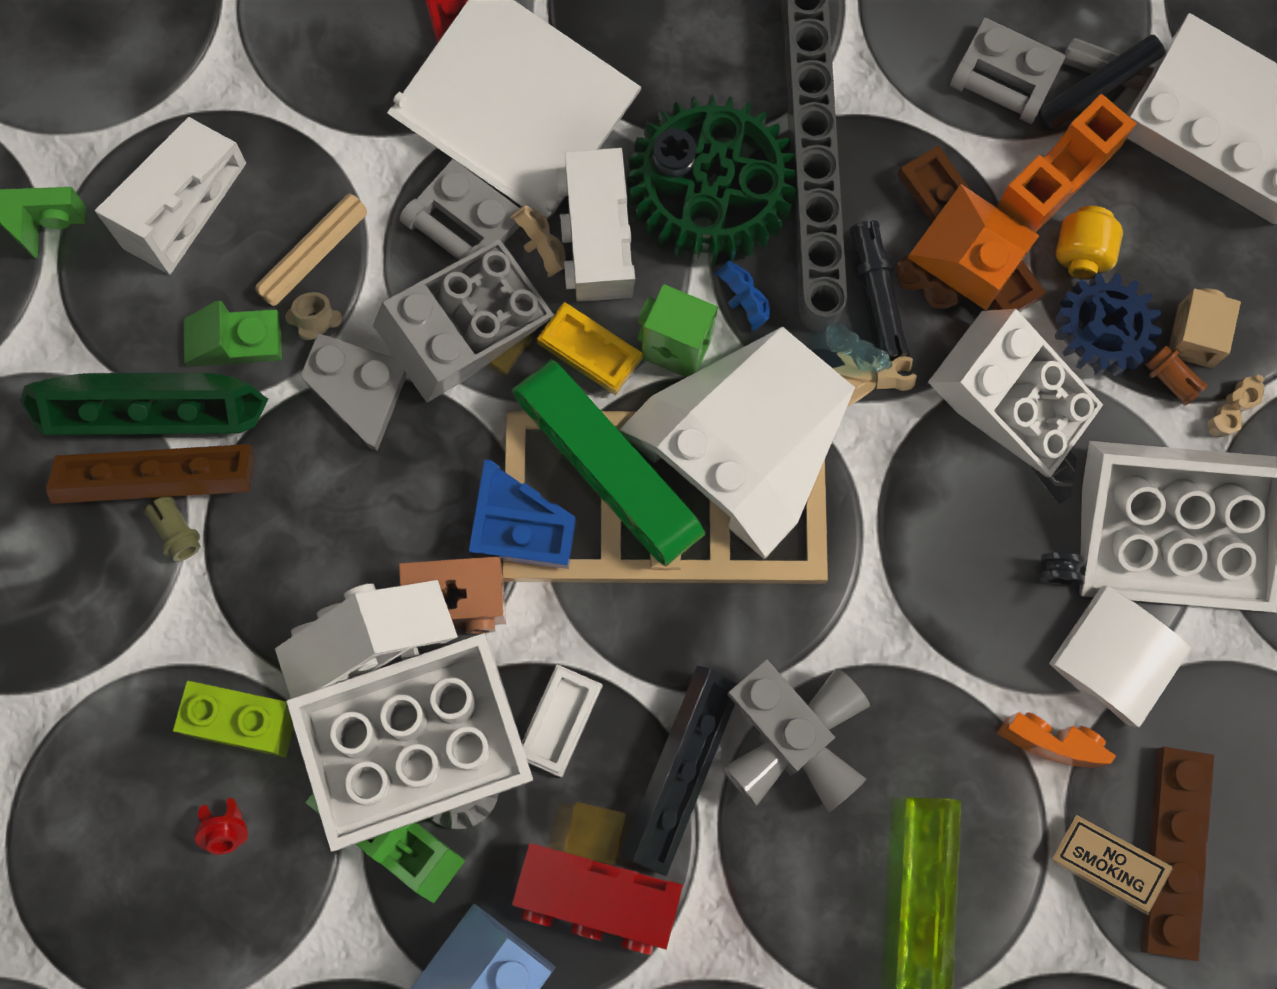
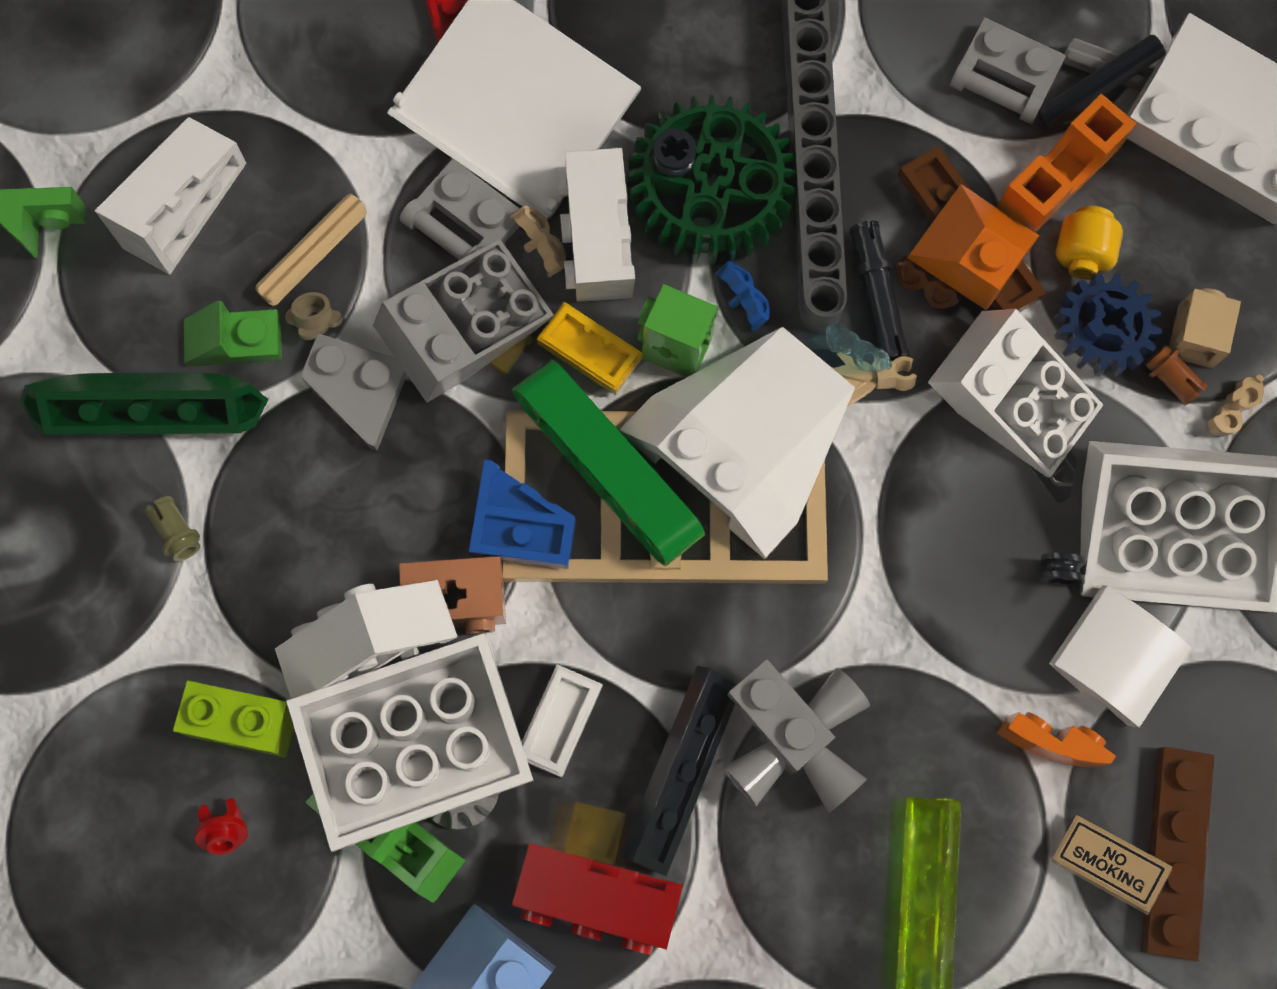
reddish brown plate [46,444,255,504] -> none

